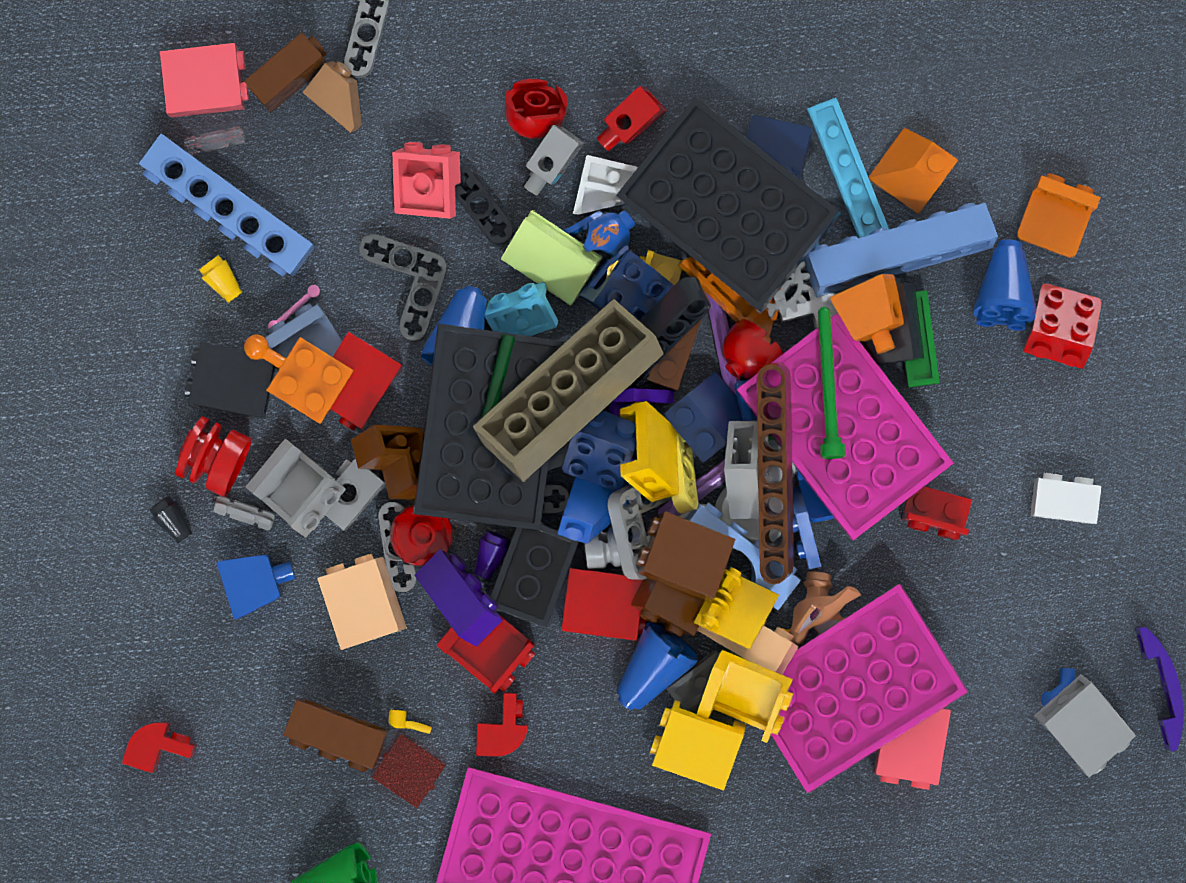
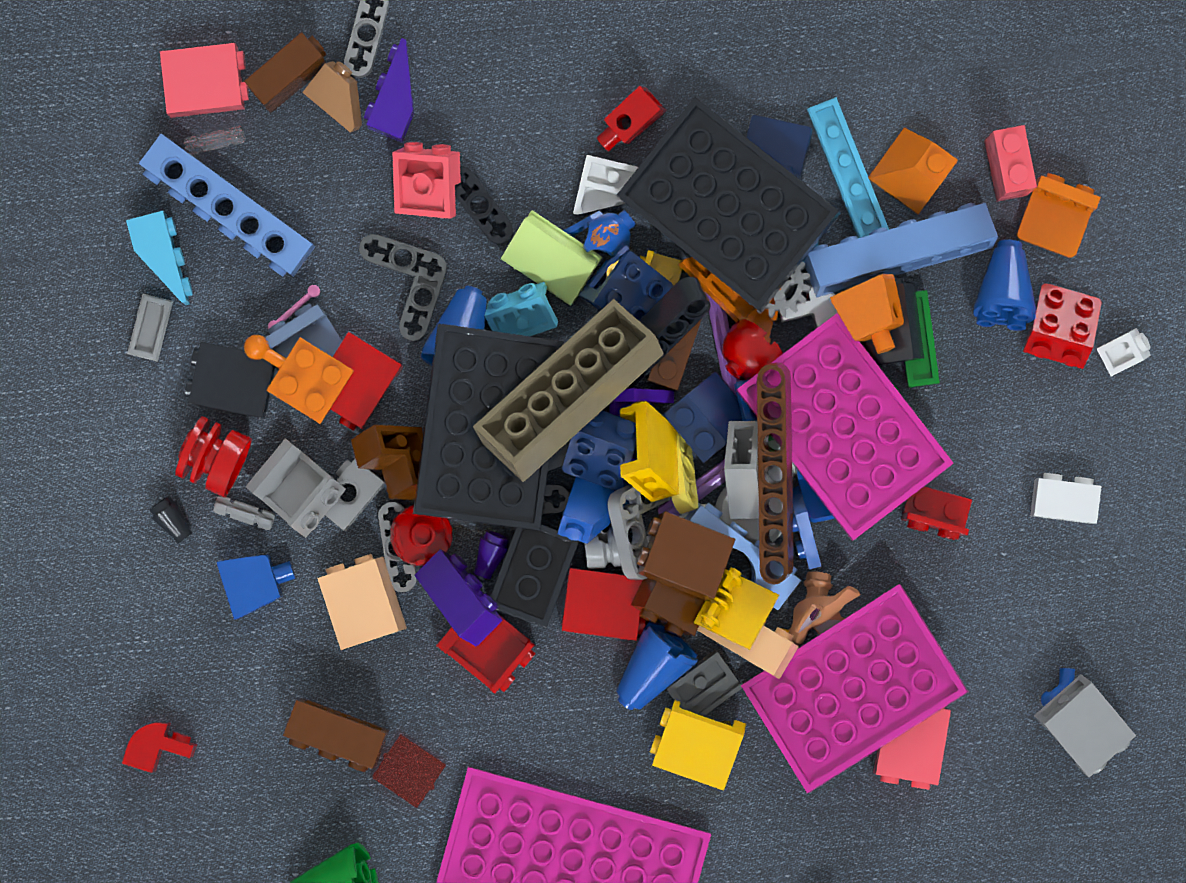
yellow cone [199,255,243,303] -> none
yellow hand [389,710,432,734] -> none
red brick [476,692,529,756] -> none
dark green bar [481,334,515,419] -> none
red cylinder [504,79,568,139] -> none
light grey torso [522,125,585,196] -> none
yellow panel [696,650,794,743] -> none
green piece [818,307,846,459] -> none
dark purple slope [1135,627,1184,751] -> none
none -> medium azure slope [126,211,193,305]
none -> light grey tile [127,294,173,362]
none -> dark purple slope [364,38,415,143]
none -> coral brick [984,125,1037,202]
none -> white bracket [1097,328,1151,376]

